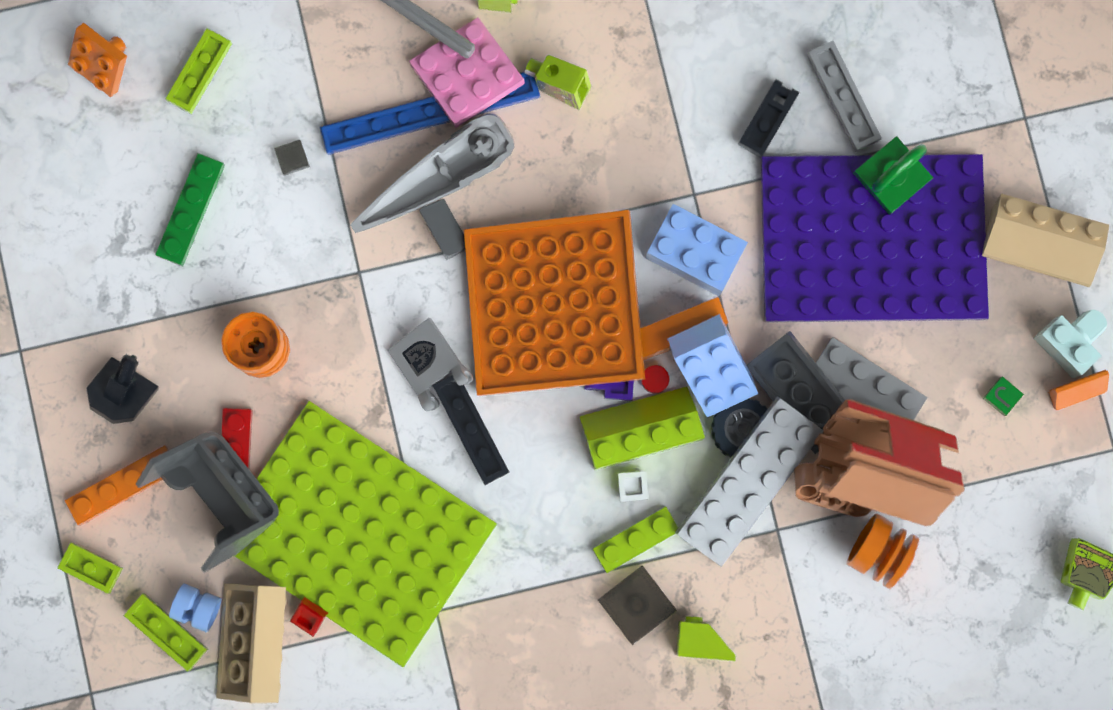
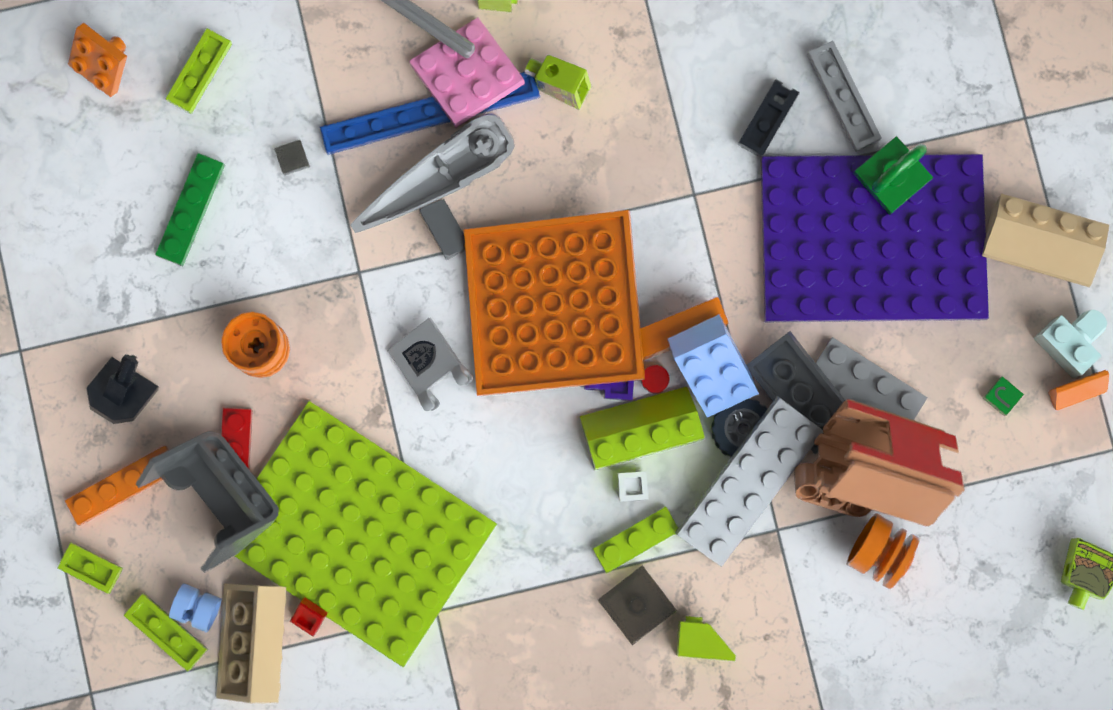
black plate [433,375,510,486] -> none
light blue brick [646,204,748,296] -> none

